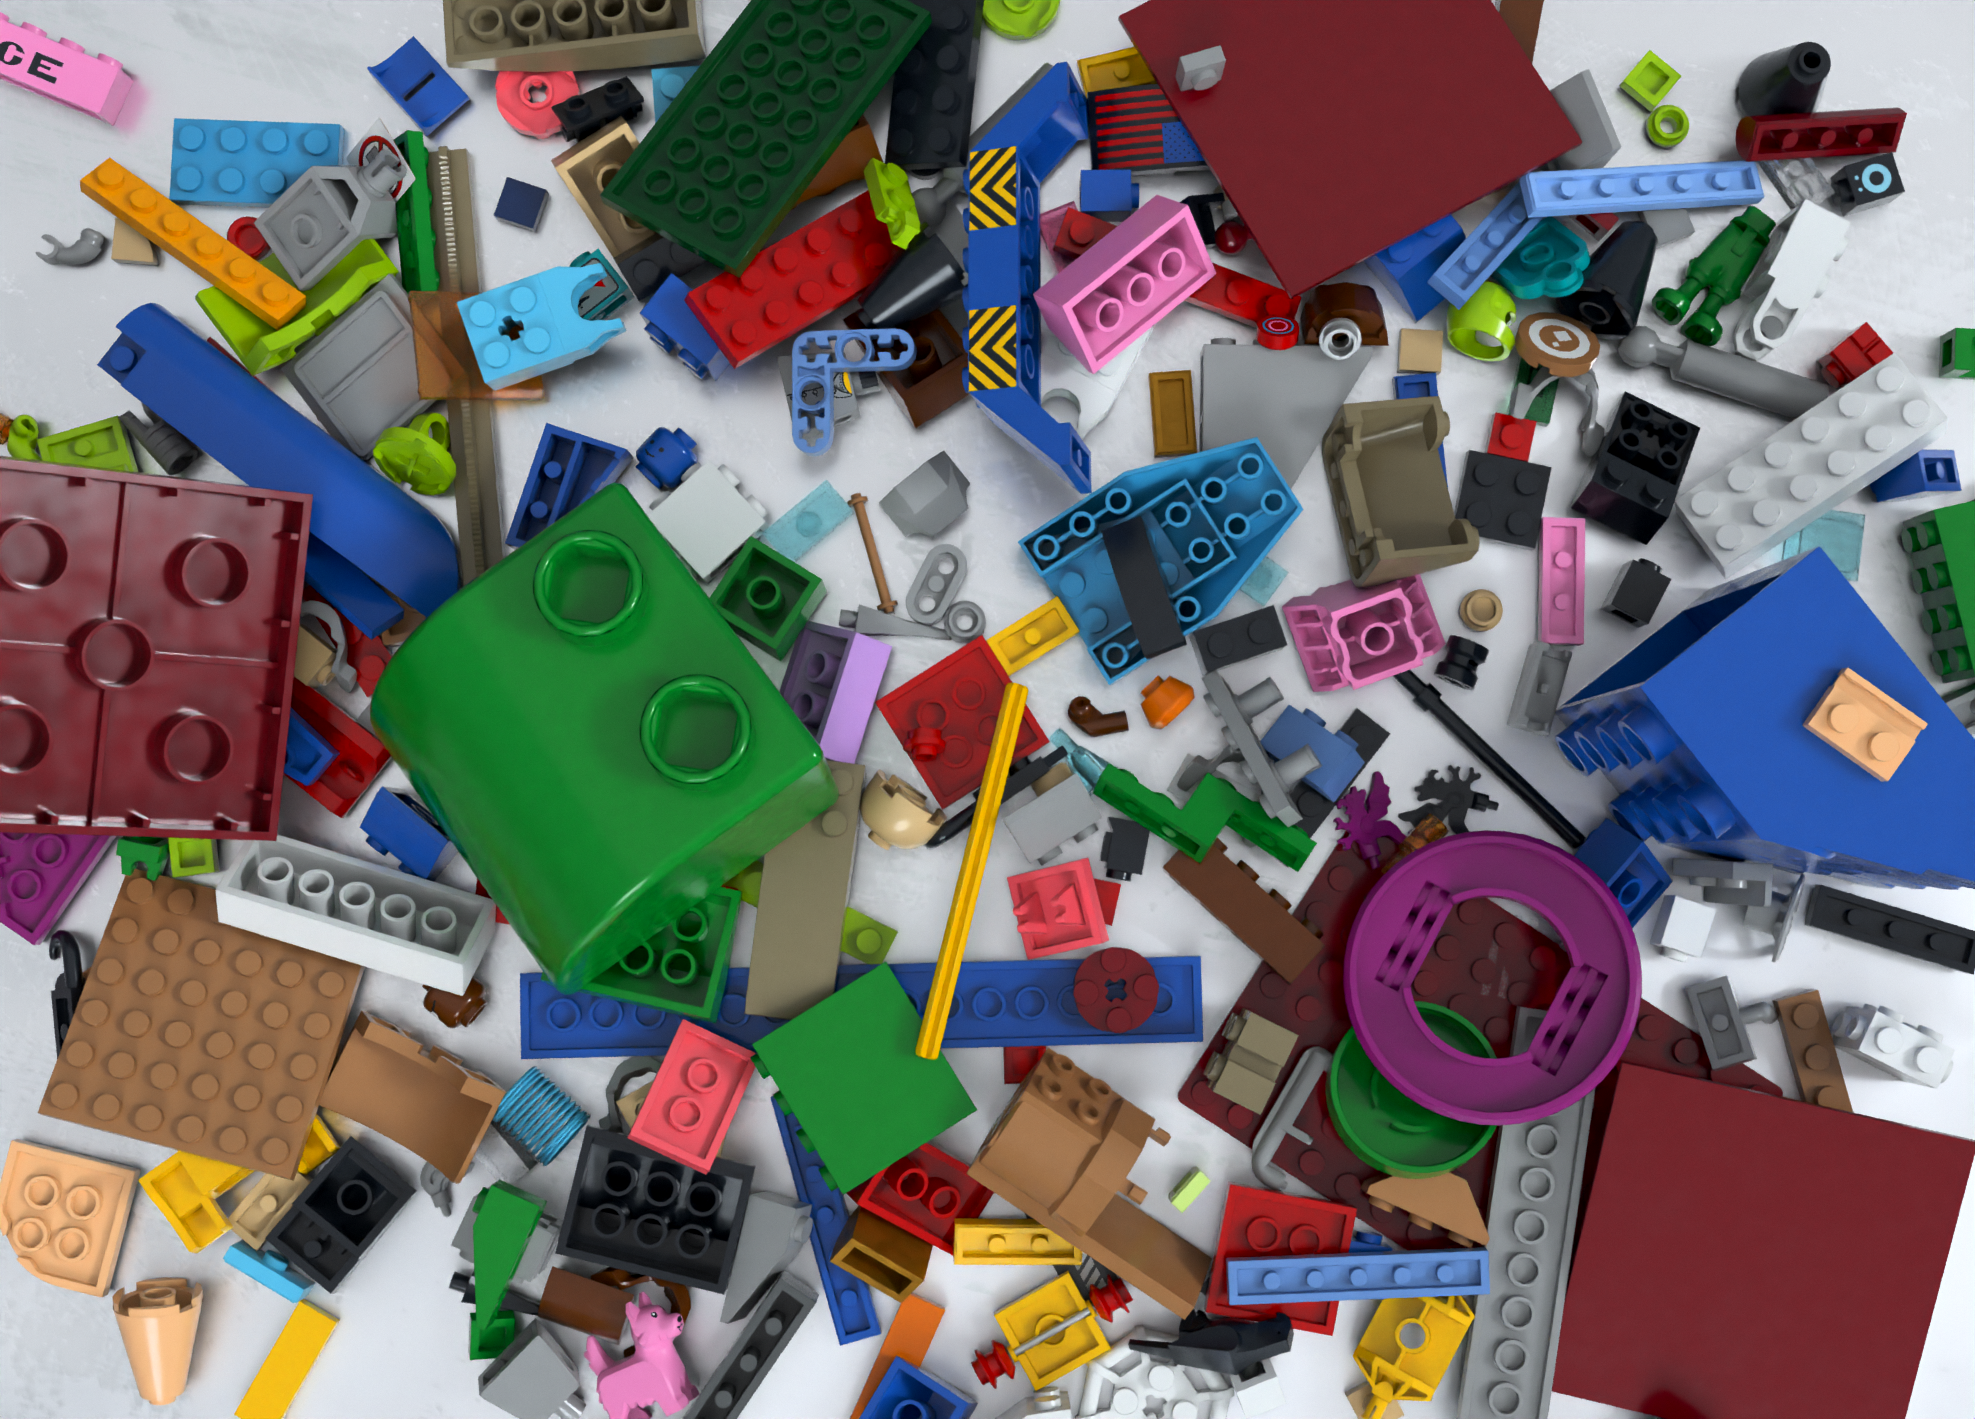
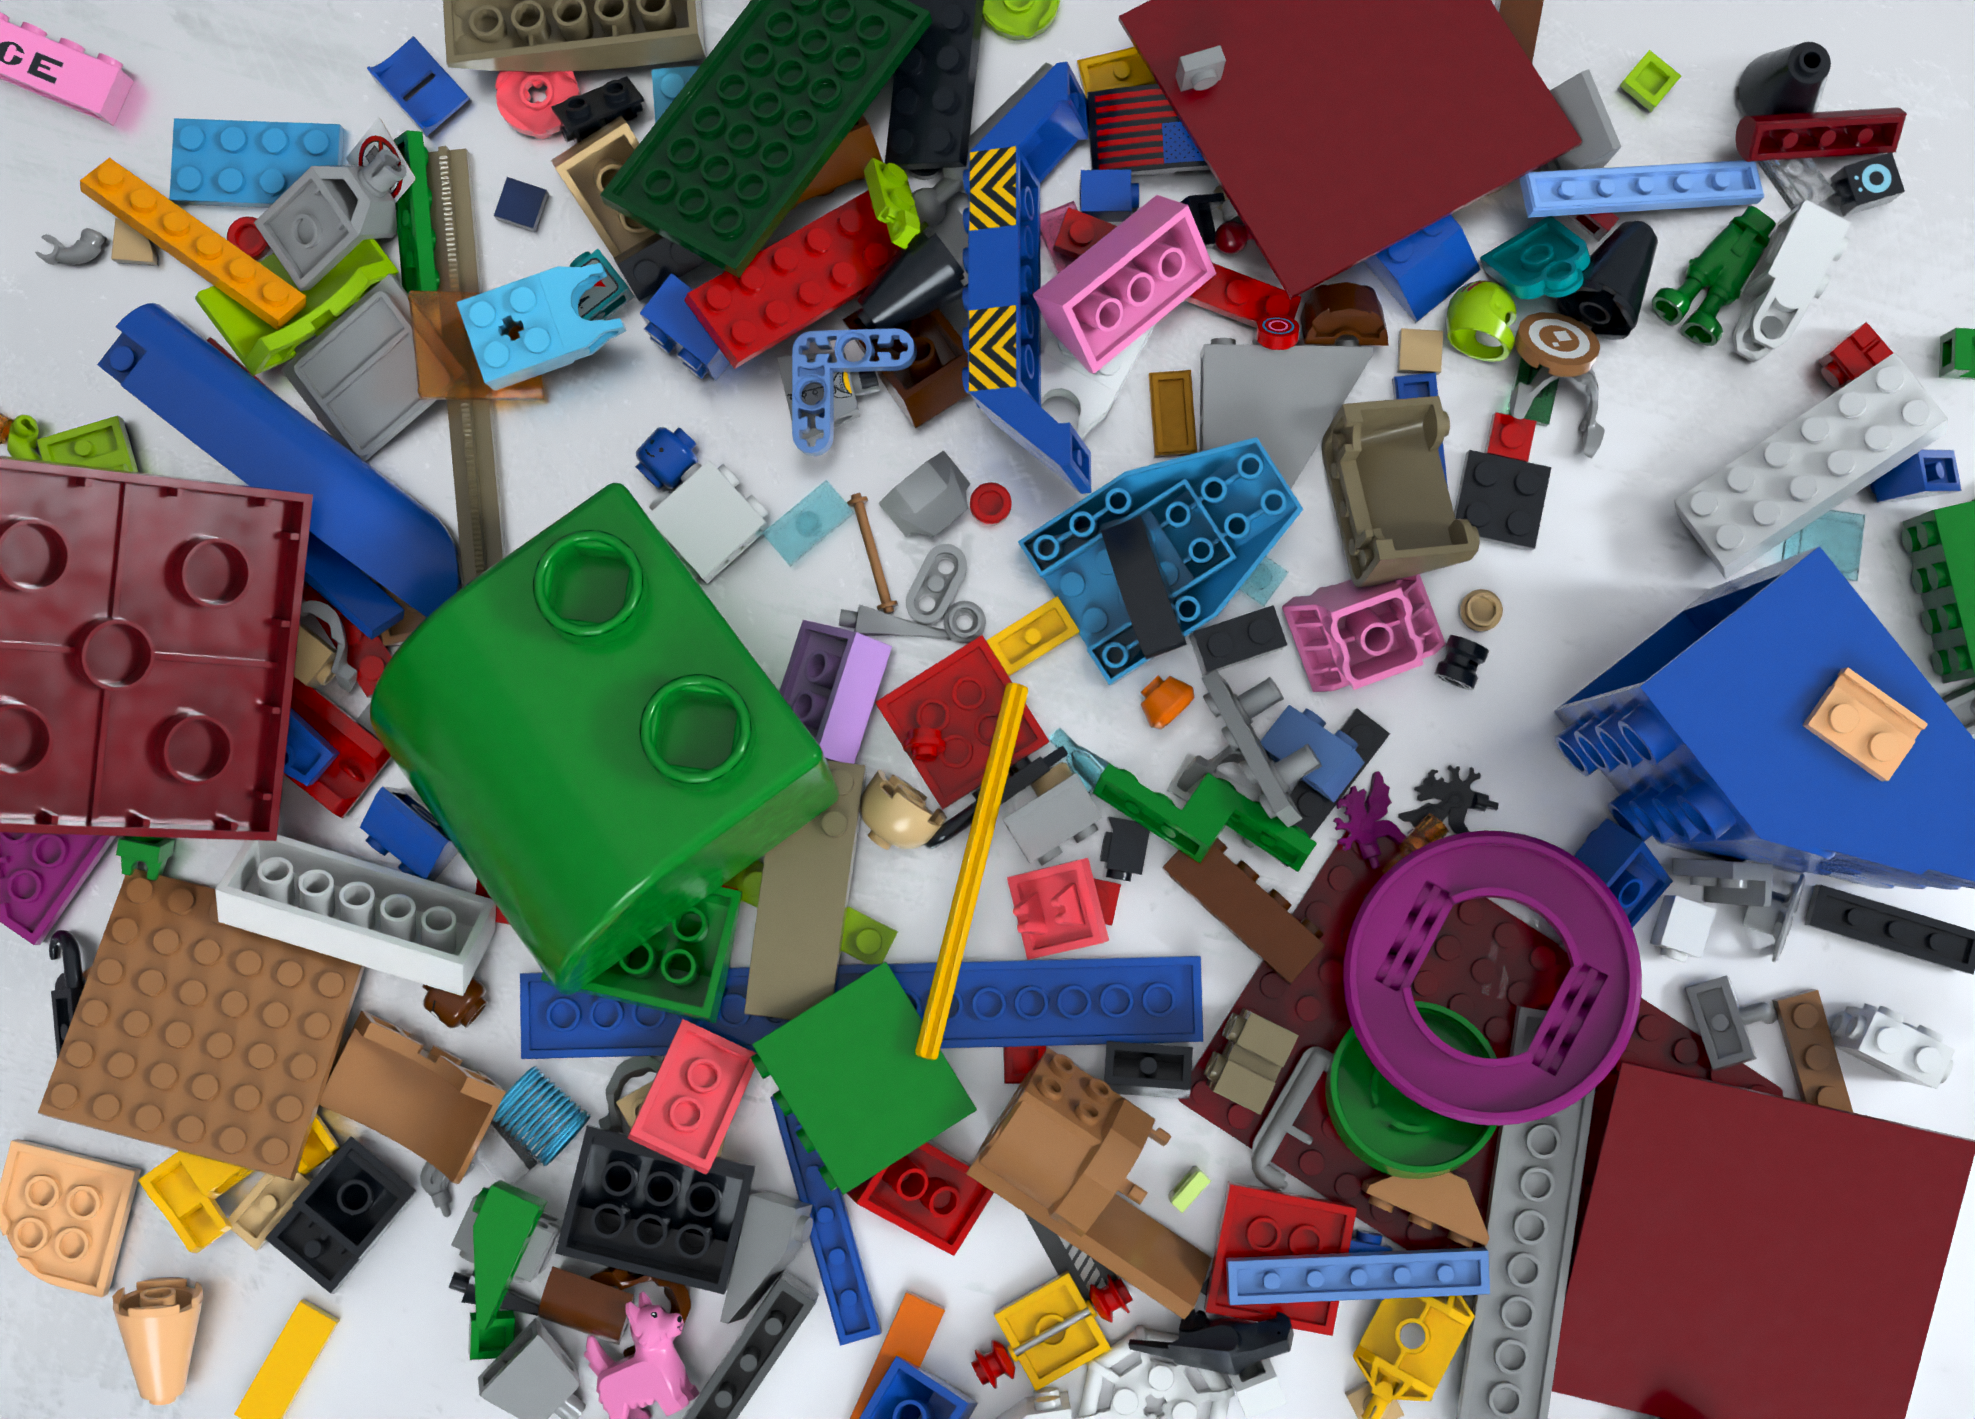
light grey hinge [119,403,198,475] -> none
lime plate [168,838,220,877] -> none
medium azure plate [223,1240,315,1303] -> none
lime tile [373,413,456,495] -> none
blue wedge [505,423,634,550] -> none
green brick [710,536,827,661] -> none
pearl gold brick [830,1205,933,1303] -> none
yellow tile [953,1218,1082,1265] -> none
reddish brown arm [1068,696,1129,737] -> none
dark red plate [1073,947,1159,1033] -> none
light grey plate [1319,318,1362,360] -> none
black bar [1393,670,1586,849] -> none
medium blue plate [1427,182,1544,310] -> none
light grey hinge [1506,641,1572,737] -> none
bright pink plate [1538,517,1585,646] -> none
black slope [1571,391,1700,545] -> none
black brick [1601,558,1671,628] -> none
light grey piece [1618,326,1829,419] -> none
light grey tile [1637,208,1695,248] -> none
lime plate [1646,105,1689,147] -> none
none -> red tile [970,482,1012,526]
none -> black brick [1104,1041,1193,1099]

